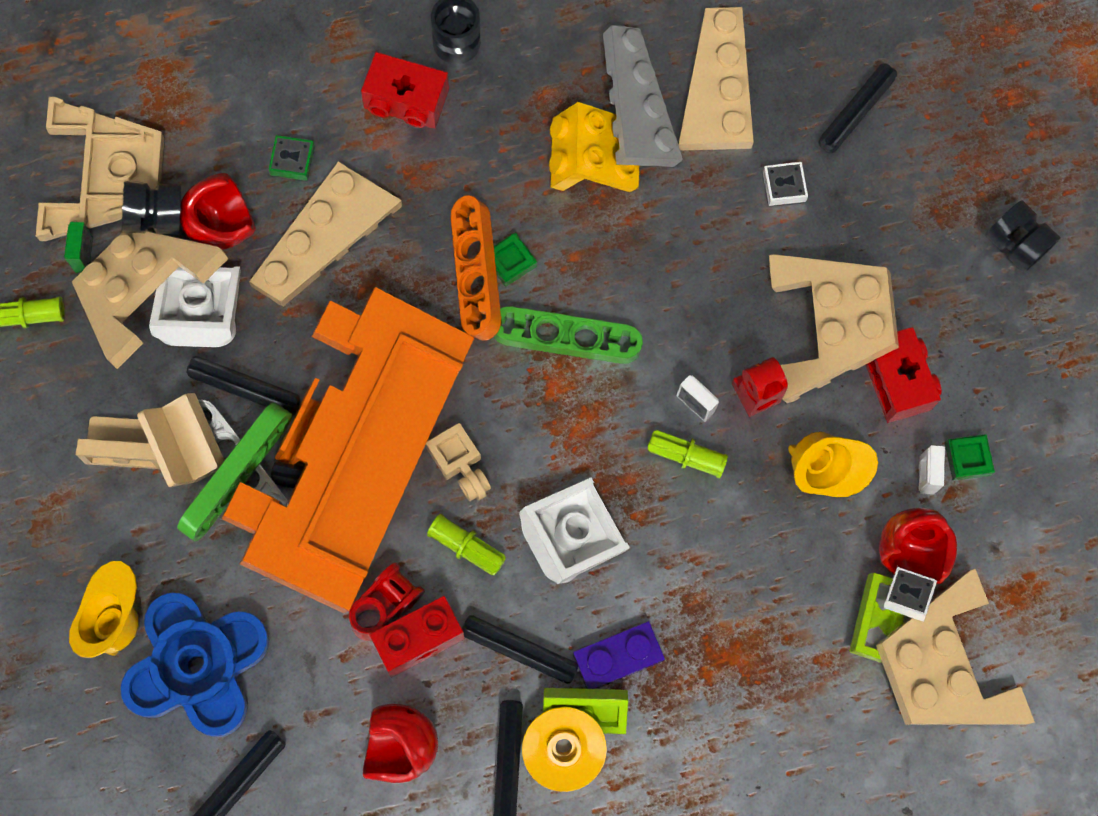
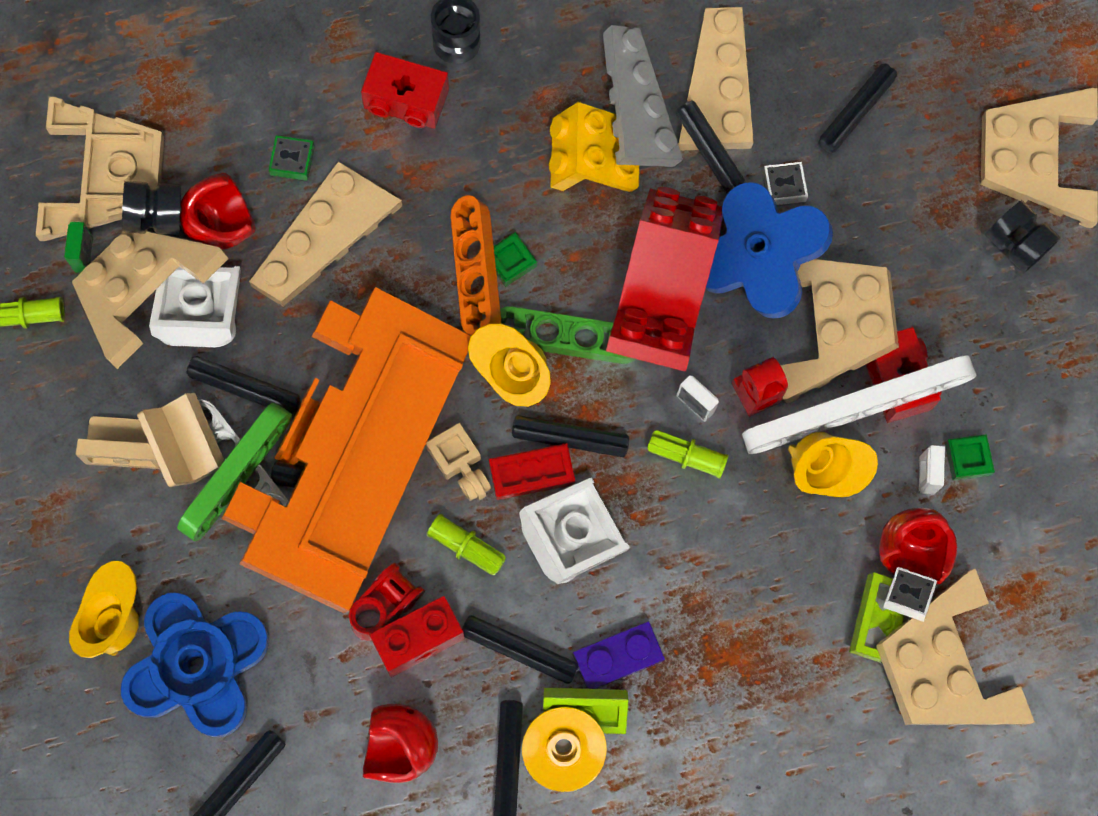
none -> yellow piece [468,324,551,406]
none -> red plate [489,444,576,500]
none -> black axle [512,415,629,457]
none -> red bracket [606,187,723,372]
none -> black axle [676,100,747,194]
none -> blue plant [706,182,833,318]
none -> white beam [742,356,977,454]
none -> tan wing [981,88,1098,228]

